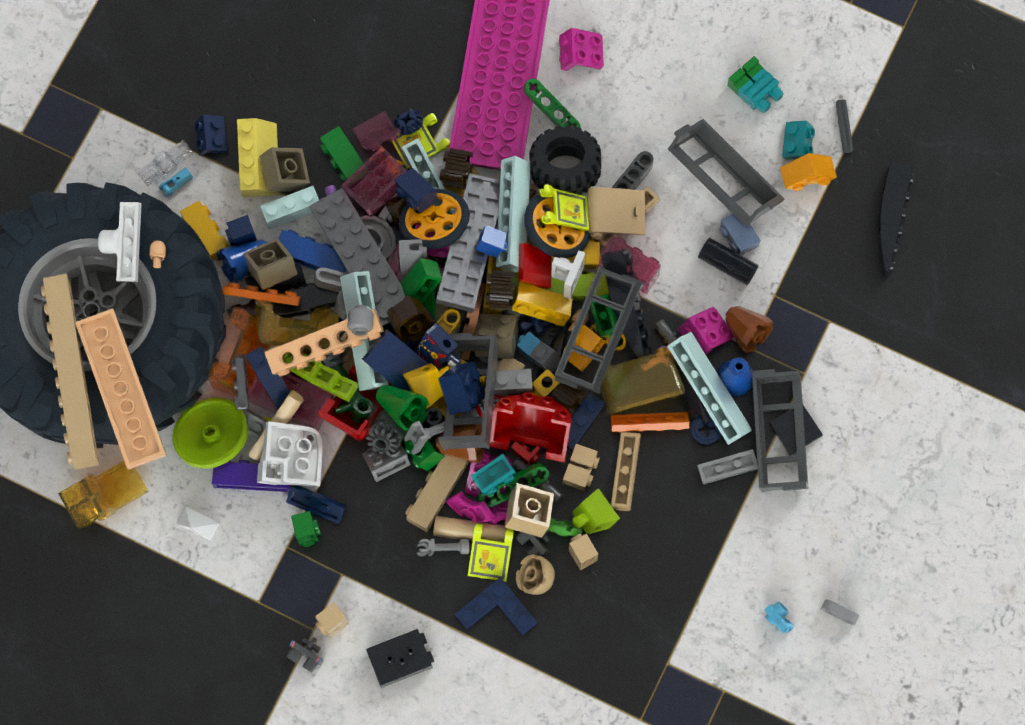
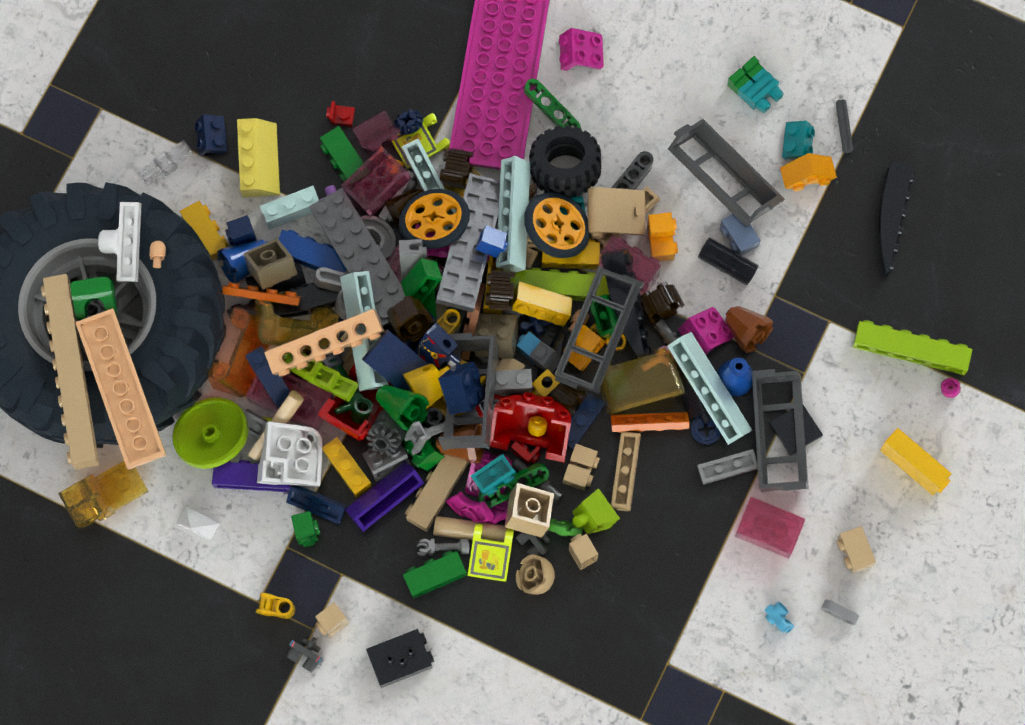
medium azure bar [159,167,193,197] -> none
dark grey hinge [232,354,249,409] -> none
dark tan brick [259,147,310,192] -> none
light grey head [347,305,374,336] -> none
dark blue brick [394,168,438,213] -> none
dark blue plate [455,577,537,636] -> none
red tile [518,243,552,289] -> none
neon yellow flag [540,184,589,231] -> none
white bracket [551,250,586,300] -> none
none -> green piece [70,277,117,321]
none -> yellow piece [256,593,296,619]
none -> yellow brick [322,437,372,499]
none -> red bracket [326,101,355,127]
none -> dark purple brick [345,461,424,532]
none -> green brick [403,551,467,599]
none -> yellow piece [528,416,547,437]
none -> dark brown brick [641,282,685,324]
none -> light orange brick [647,212,678,262]
none -> clear pink brick [735,497,805,559]
none -> tan piece [836,526,876,573]
none -> lime brick [852,320,973,375]
none -> yellow brick [880,428,952,495]
none -> dark pink tile [941,378,961,398]

